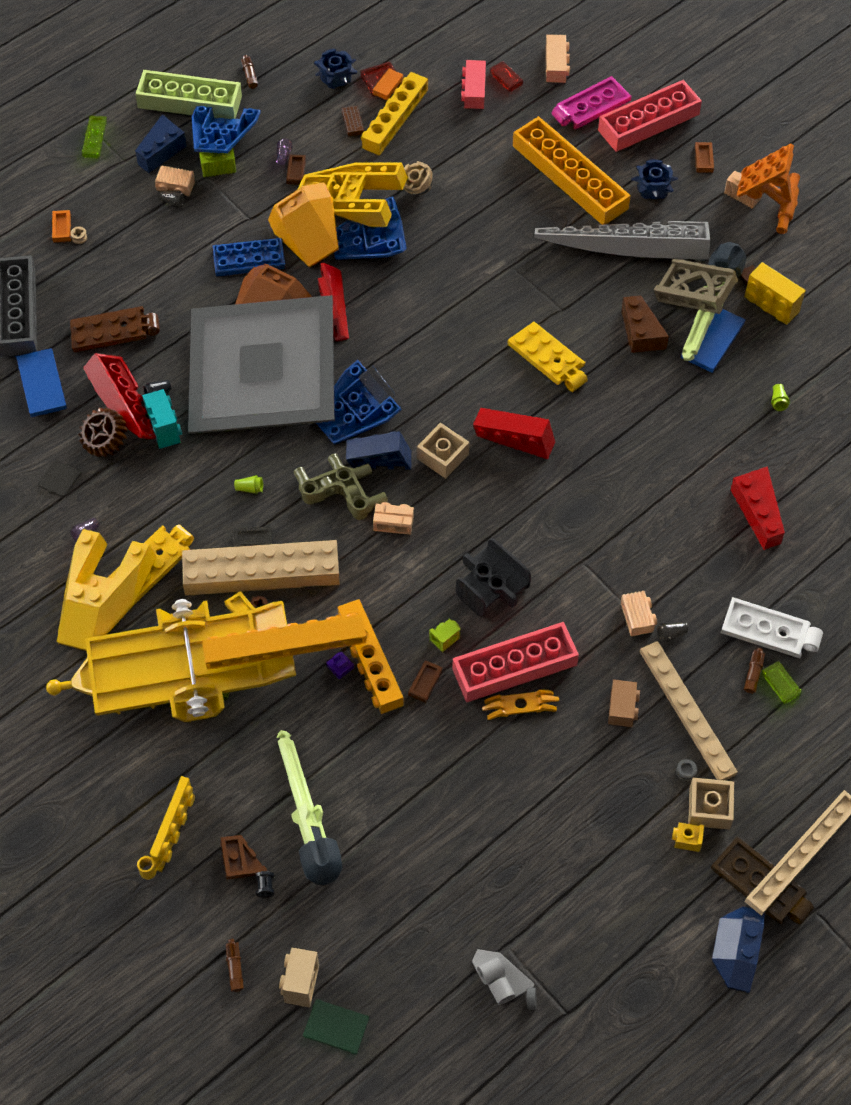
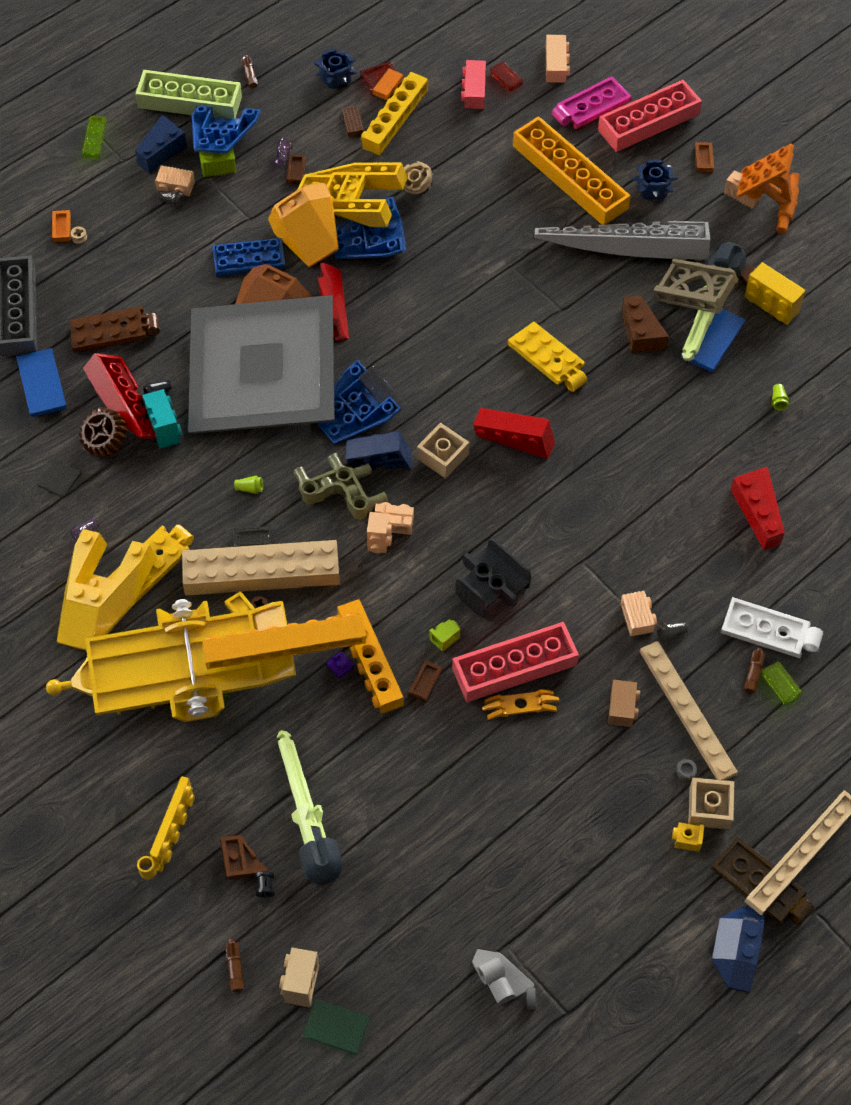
none -> light nougat brick [367,512,392,554]

